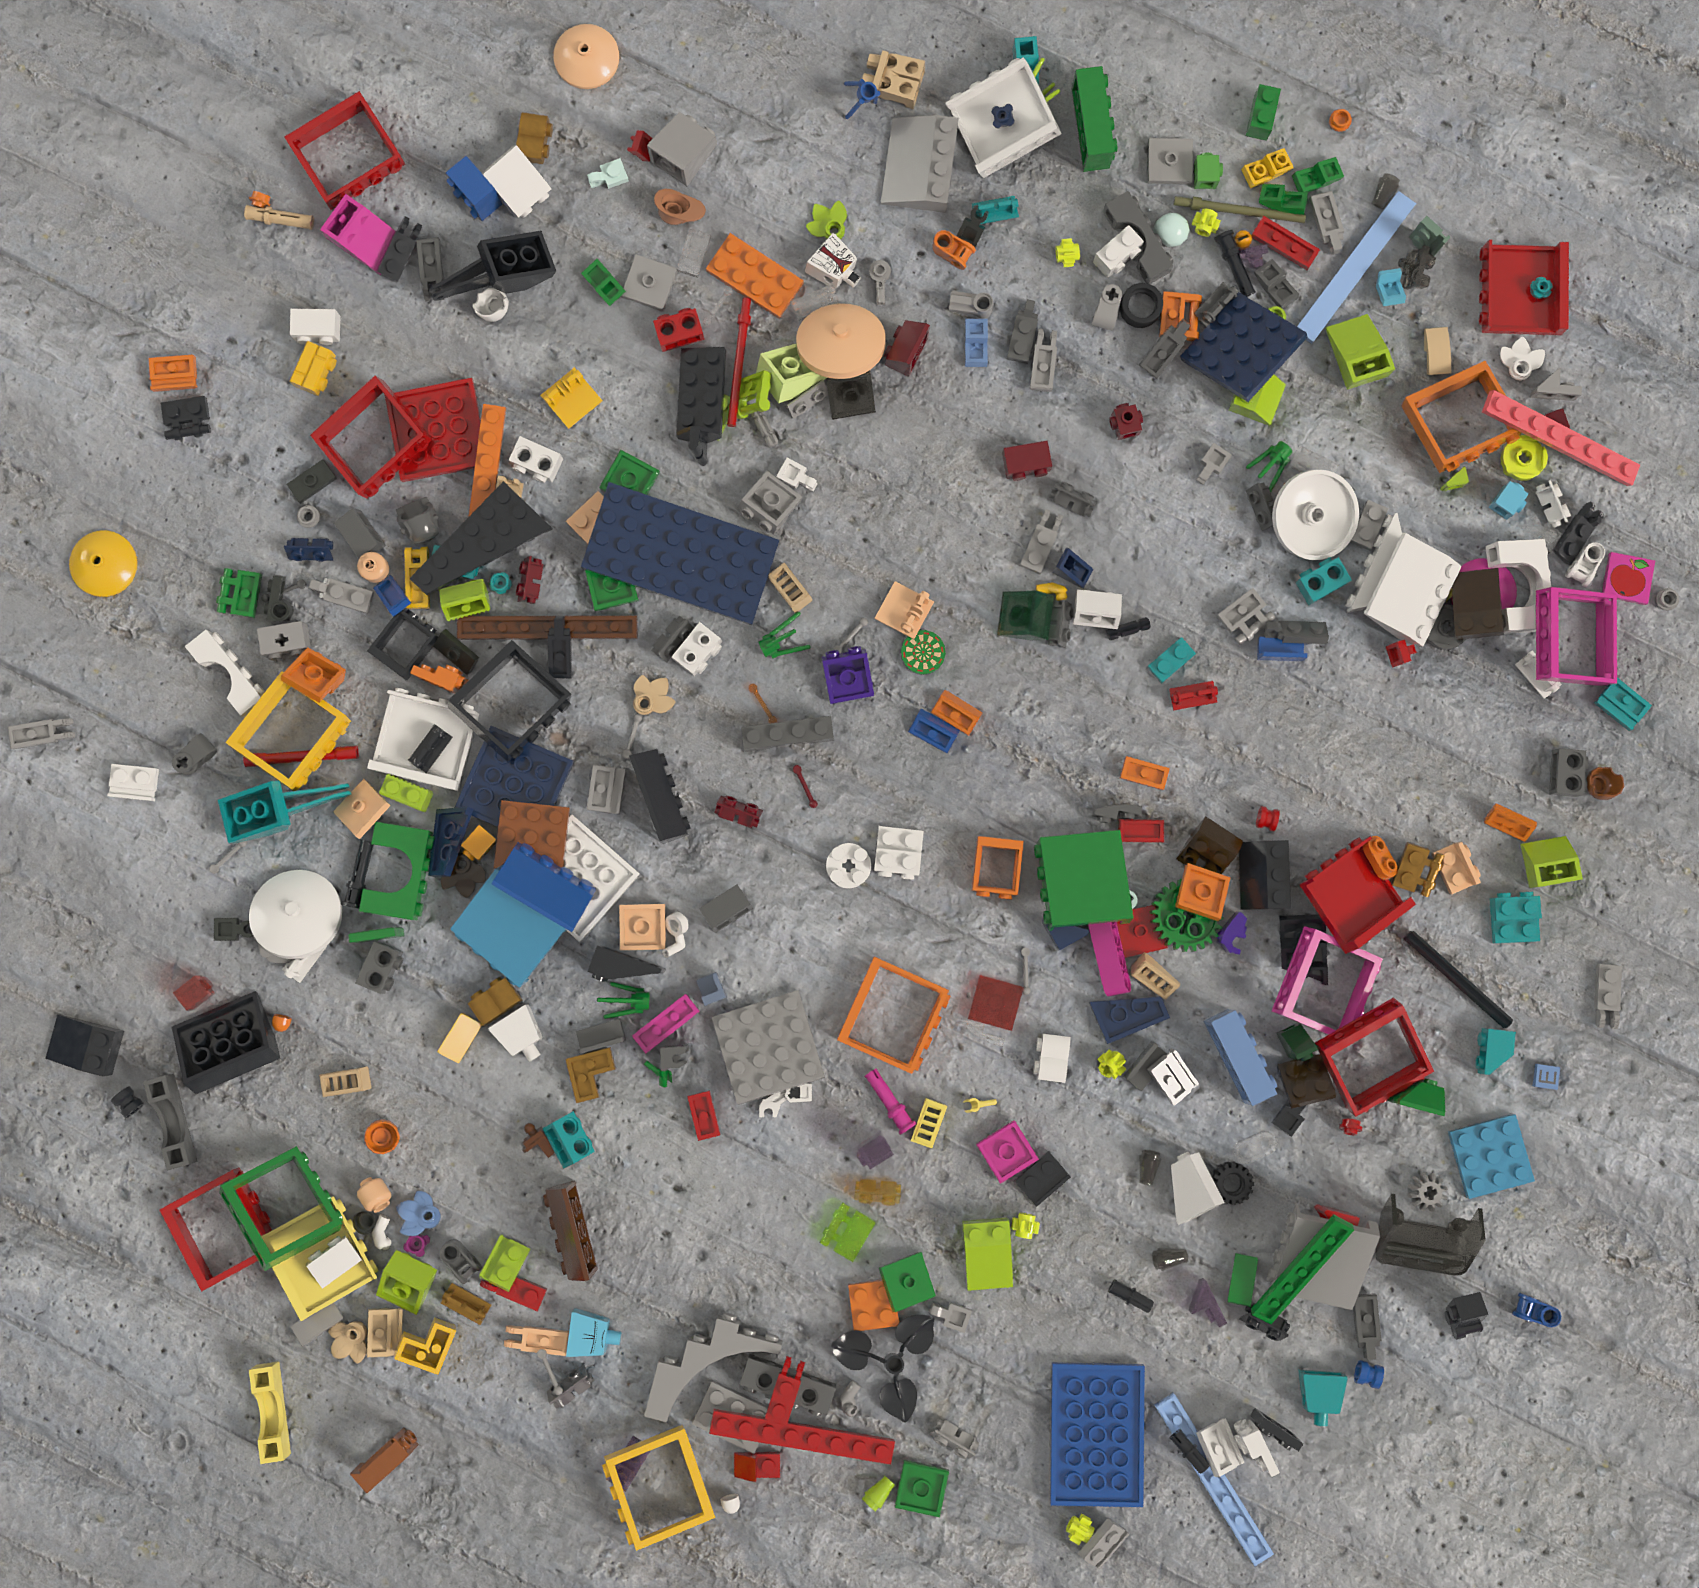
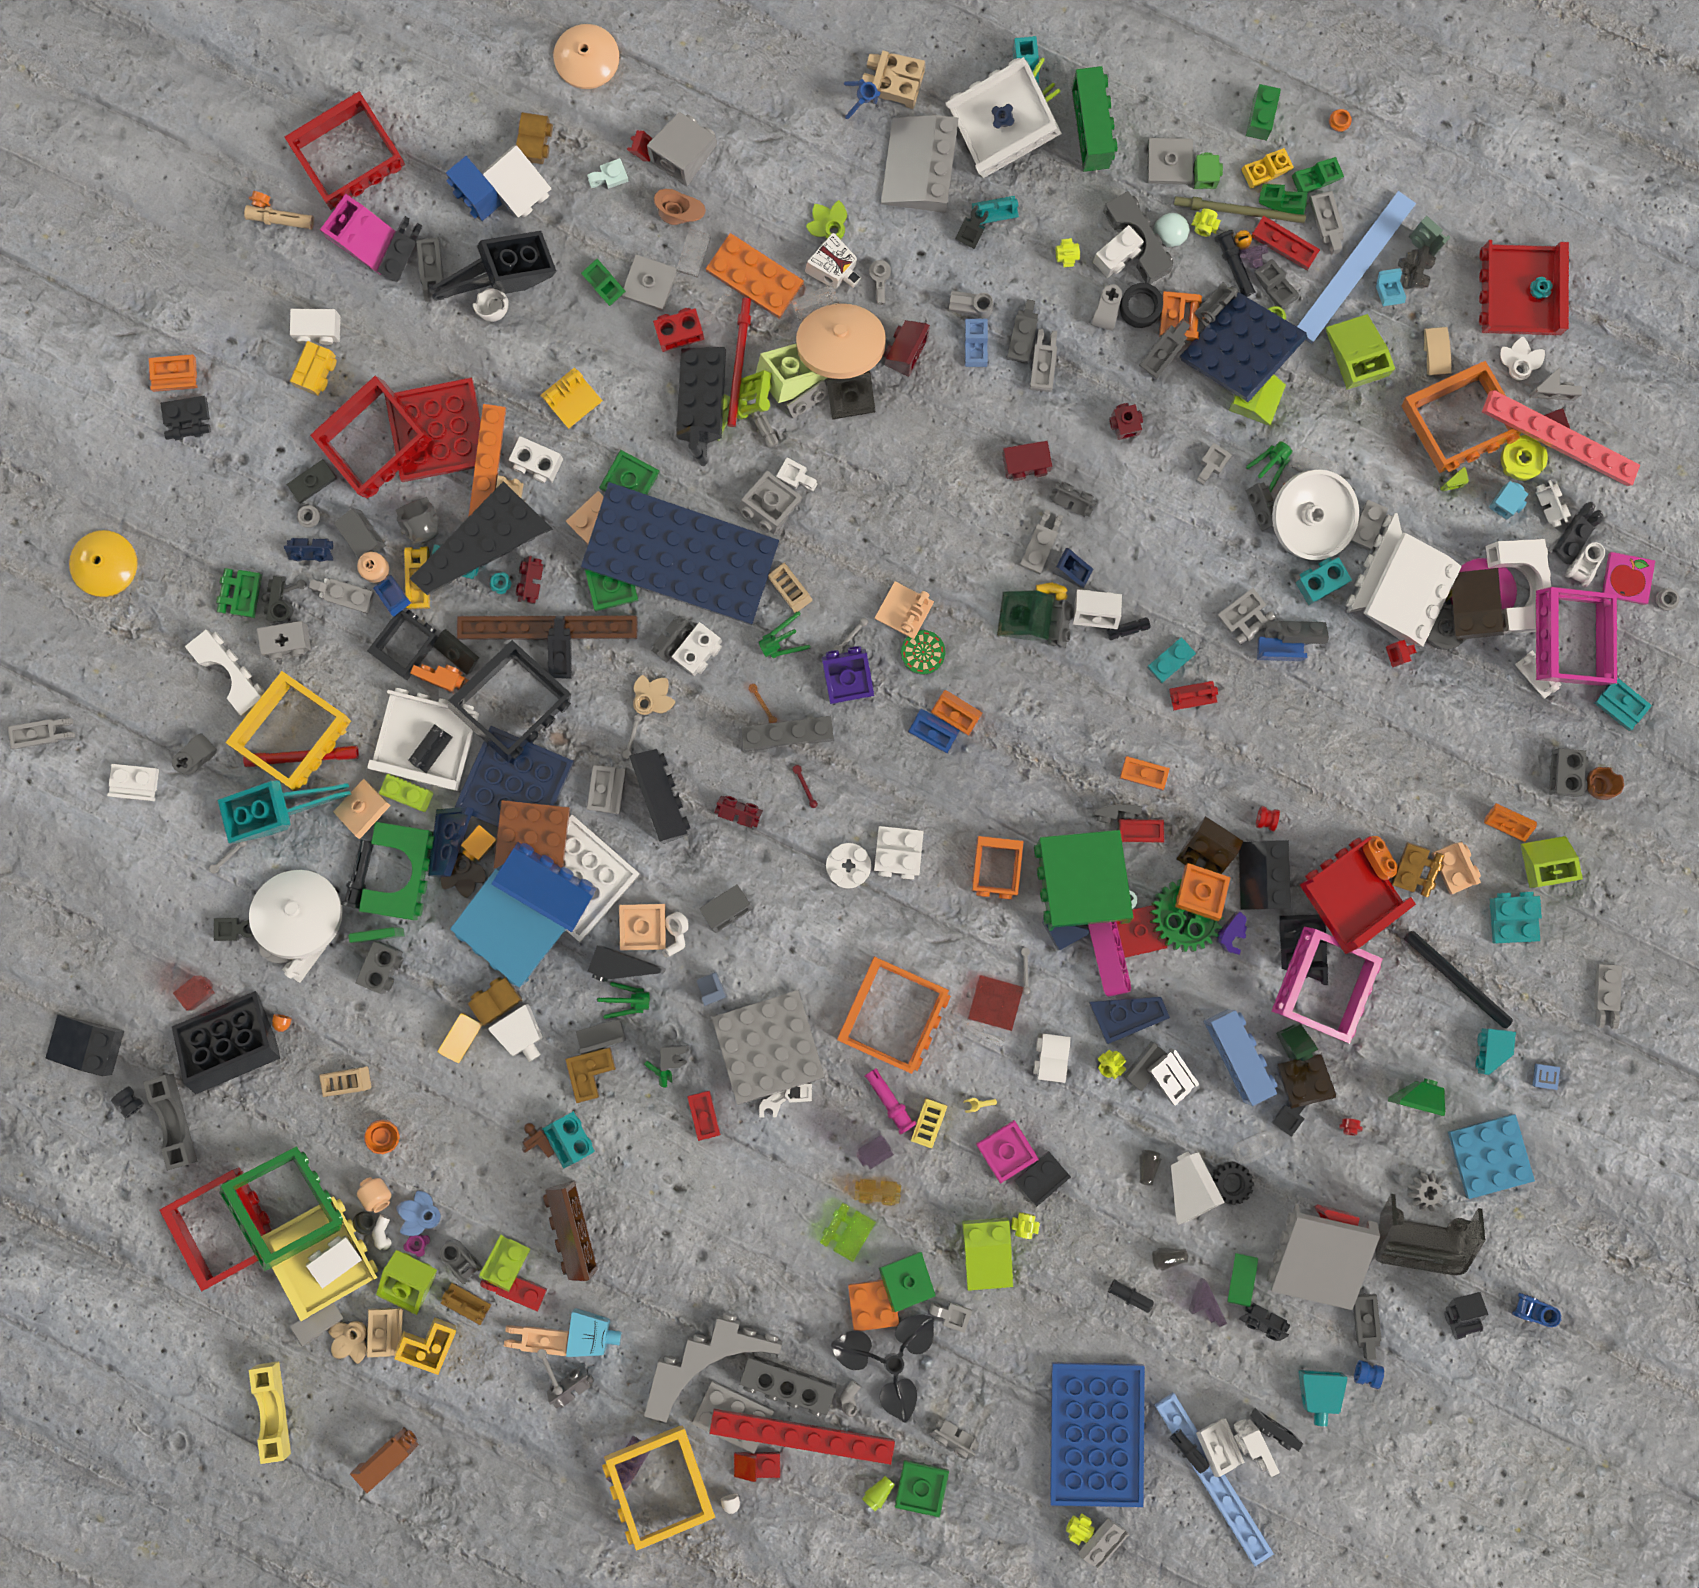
orange plate [281,647,346,703] -> none
lime brick [439,579,490,621] -> none
dark pink plate [632,994,700,1054] -> none
red hinge [765,1356,805,1426] -> none
orange piece [932,230,976,270] -> none
tan slope [1131,952,1180,1000] -> none
green plate [1251,1214,1354,1324] -> none
red window [1315,998,1434,1117] -> none
clear smoke cone [1372,173,1400,209] -> none

